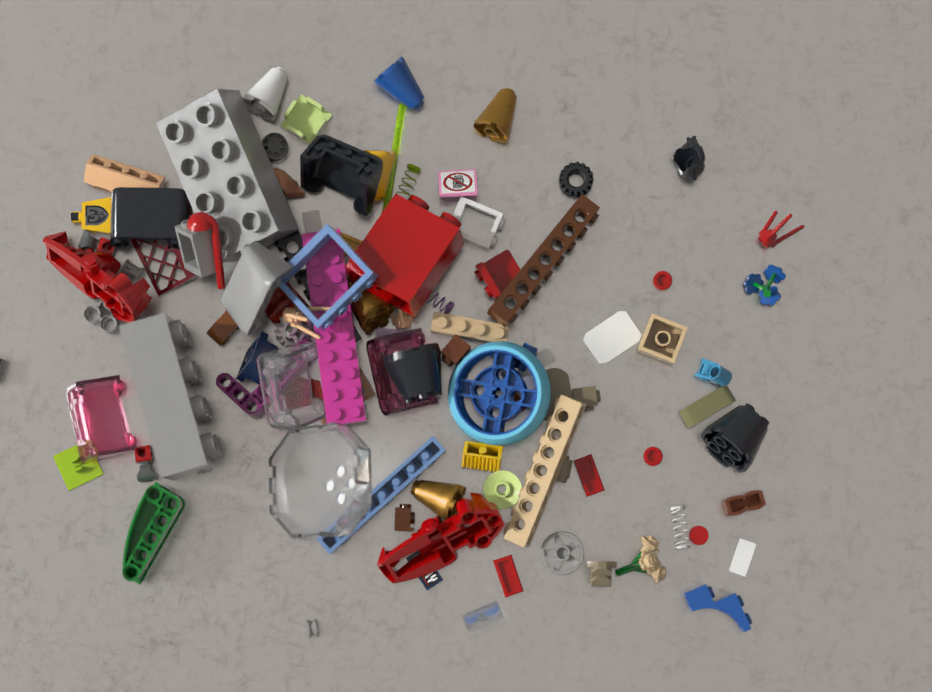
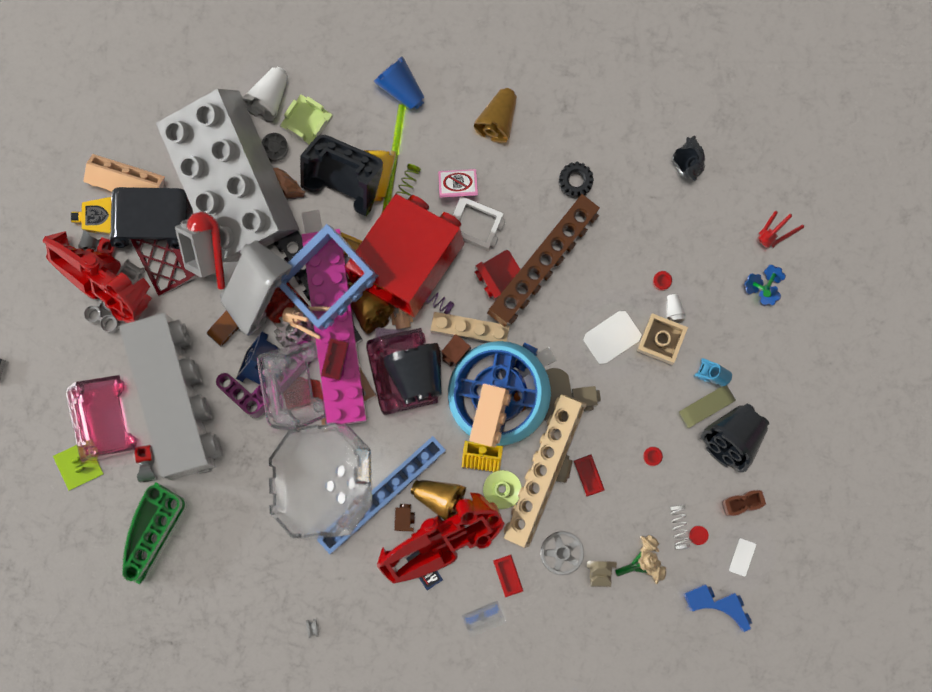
none -> dark red plate [321,338,349,381]
none -> light nougat brick [469,384,511,447]
none -> white cone [667,294,686,323]

